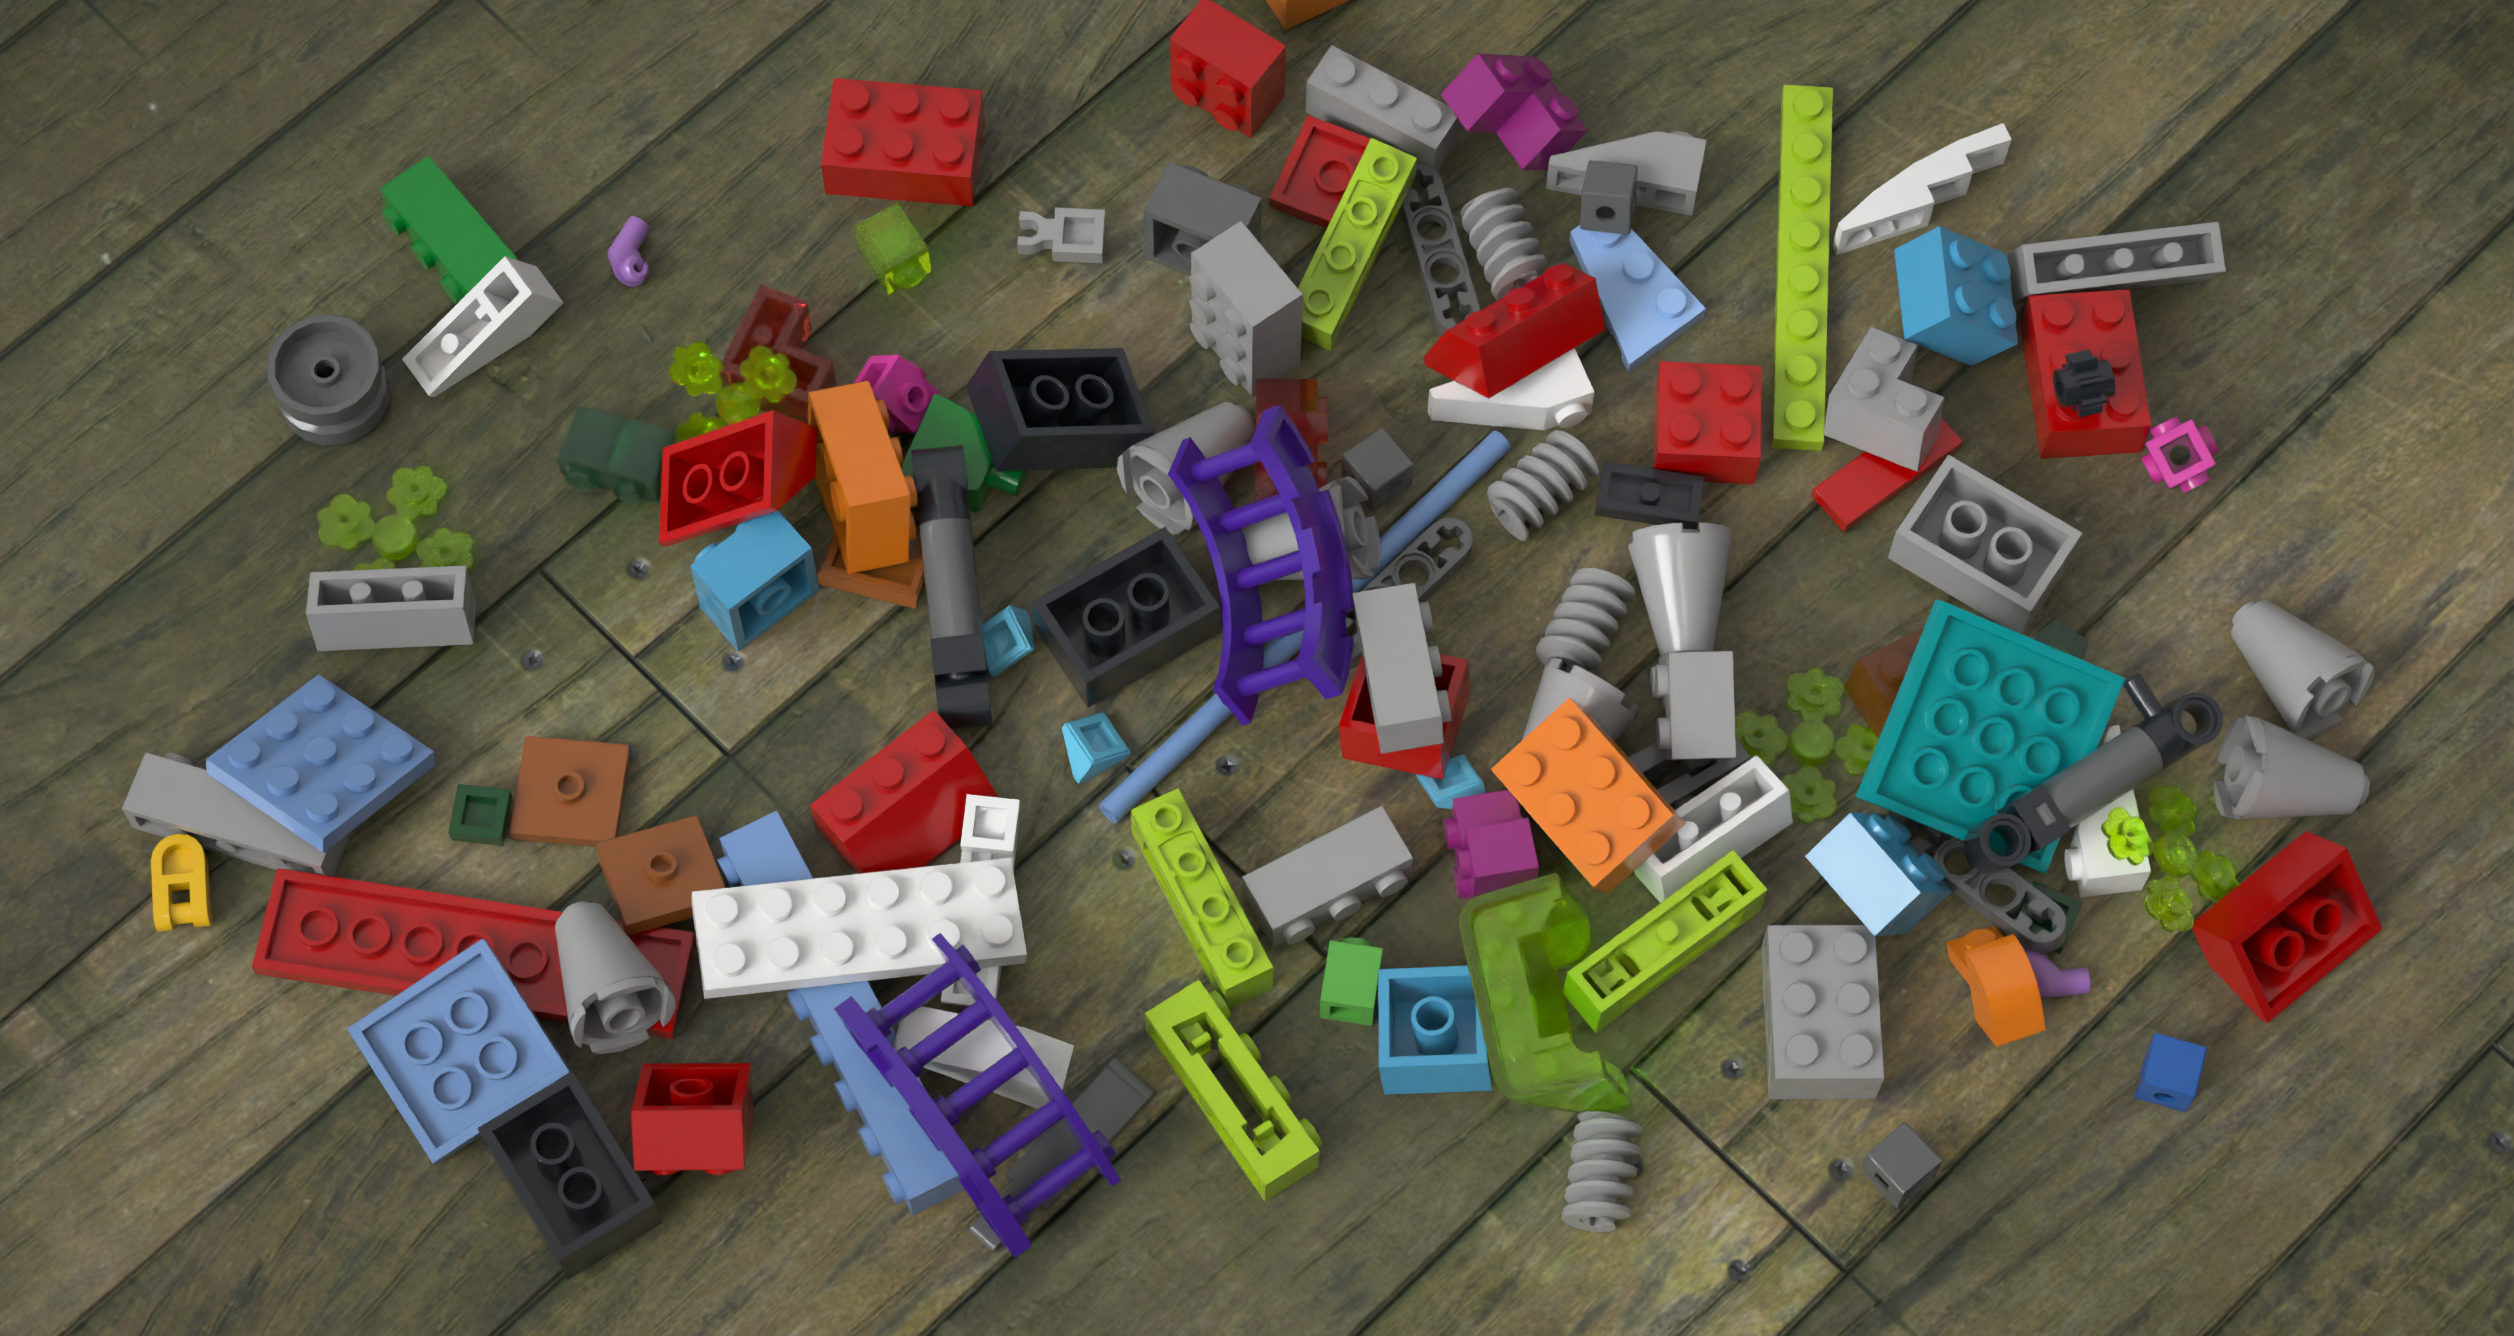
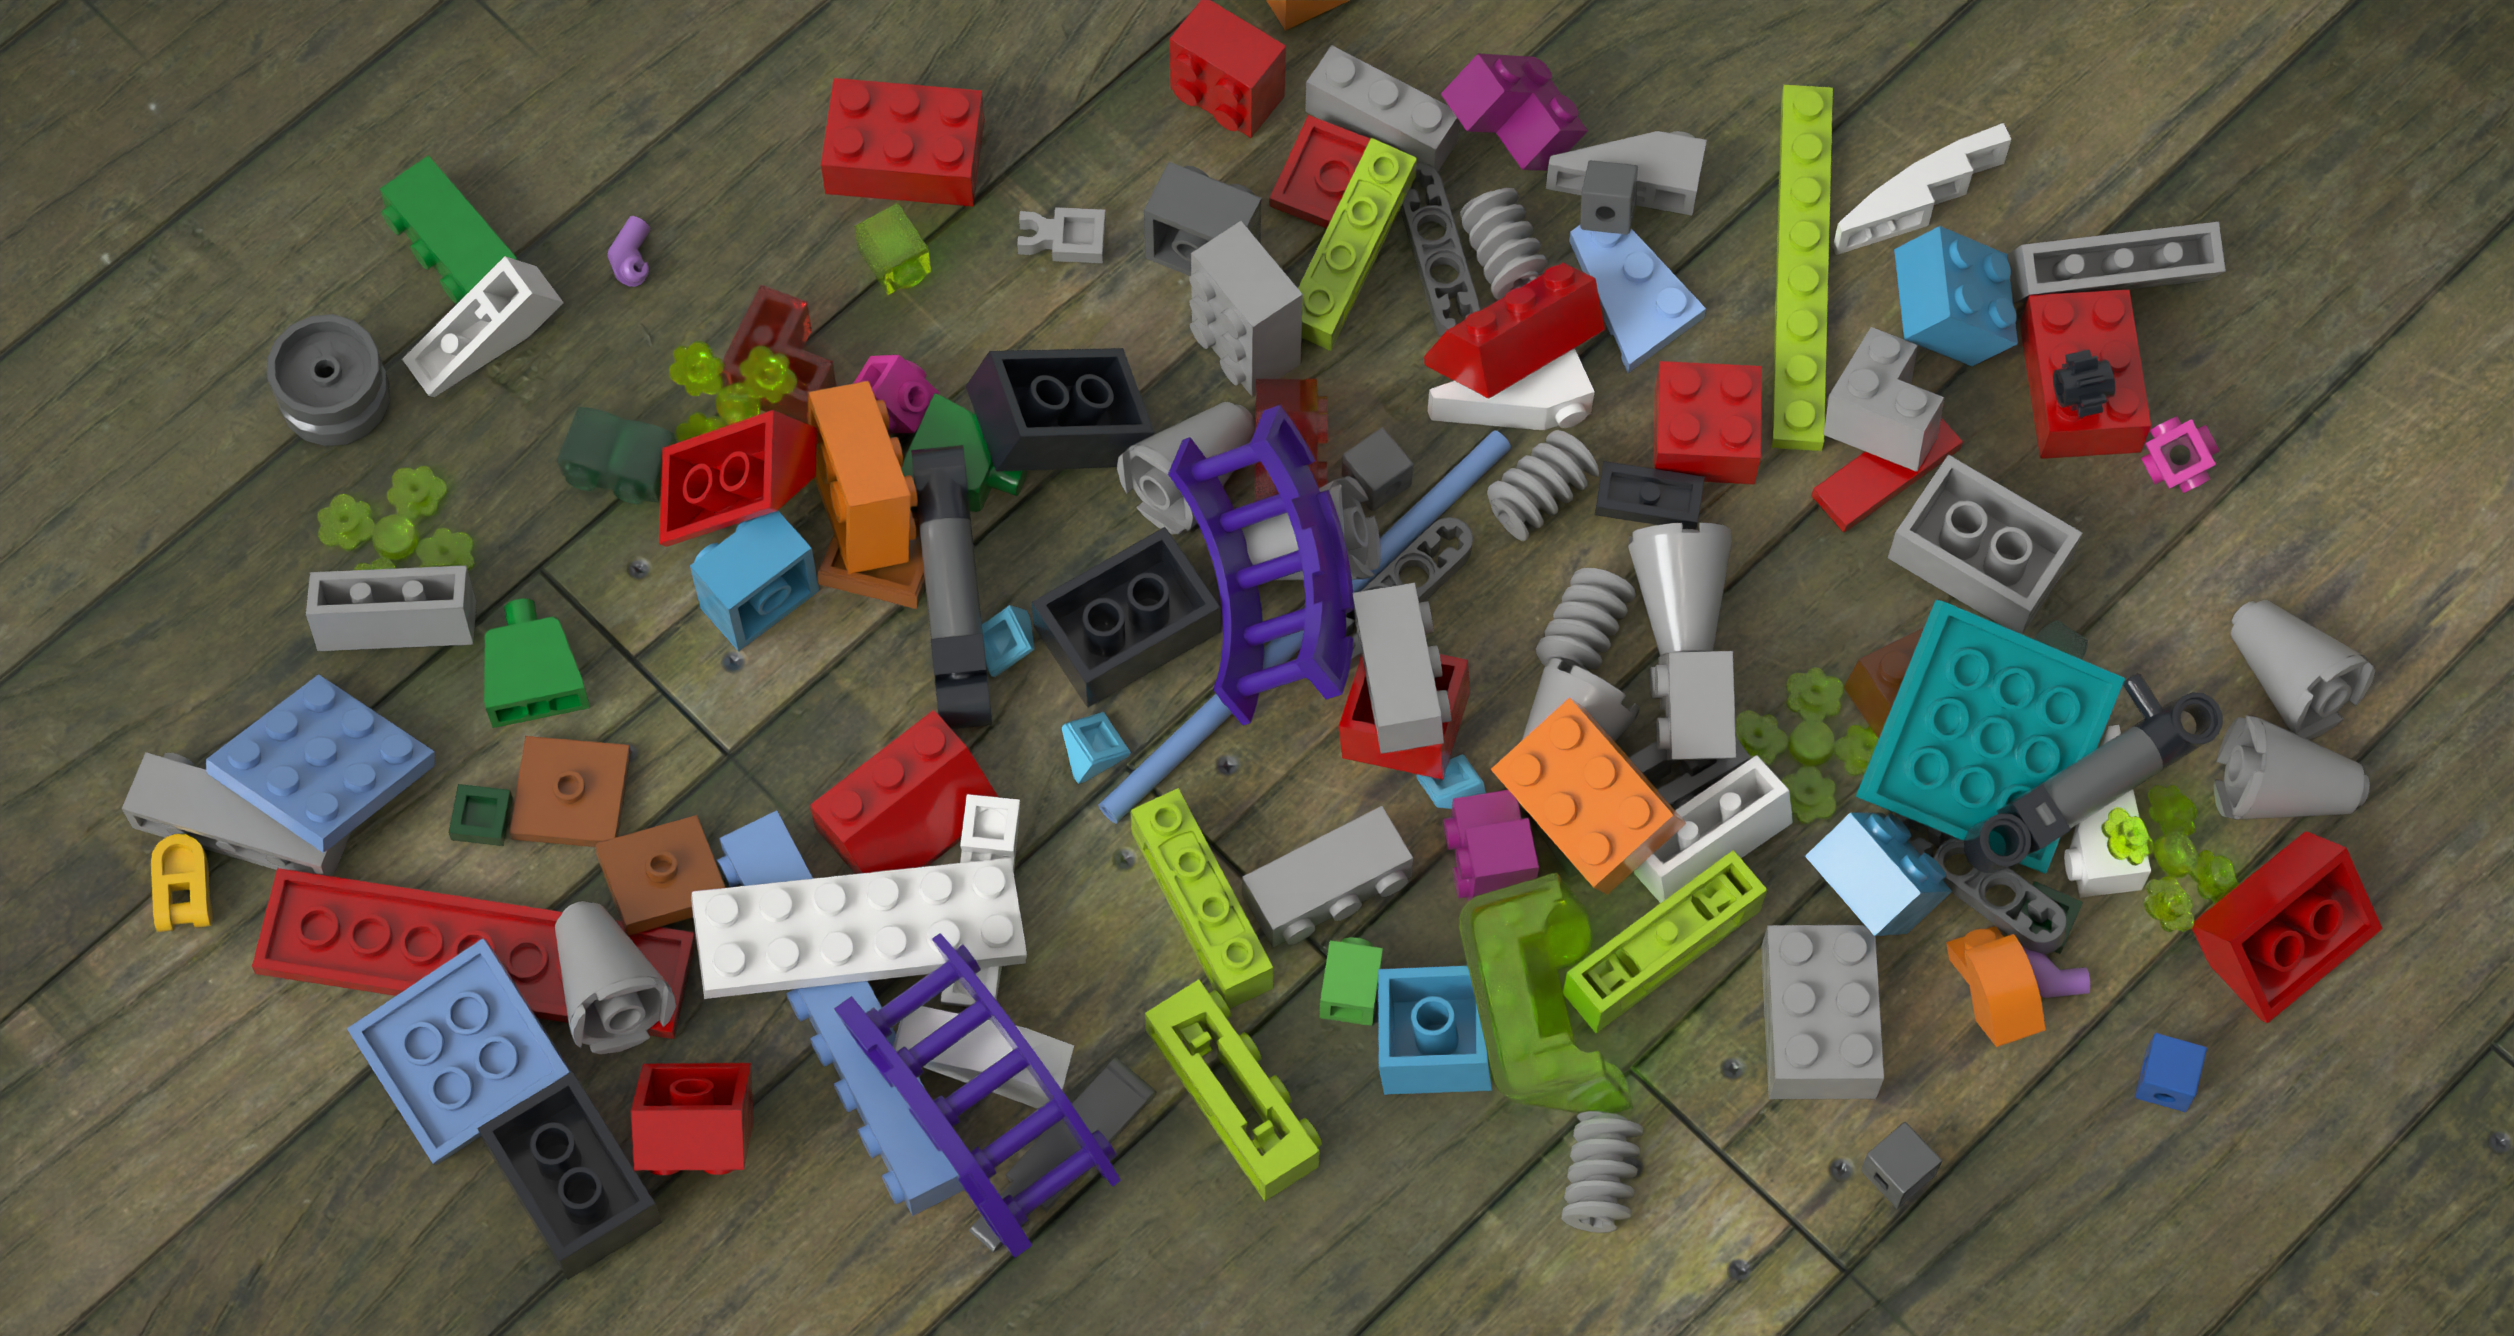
none -> green torso [484,599,590,728]

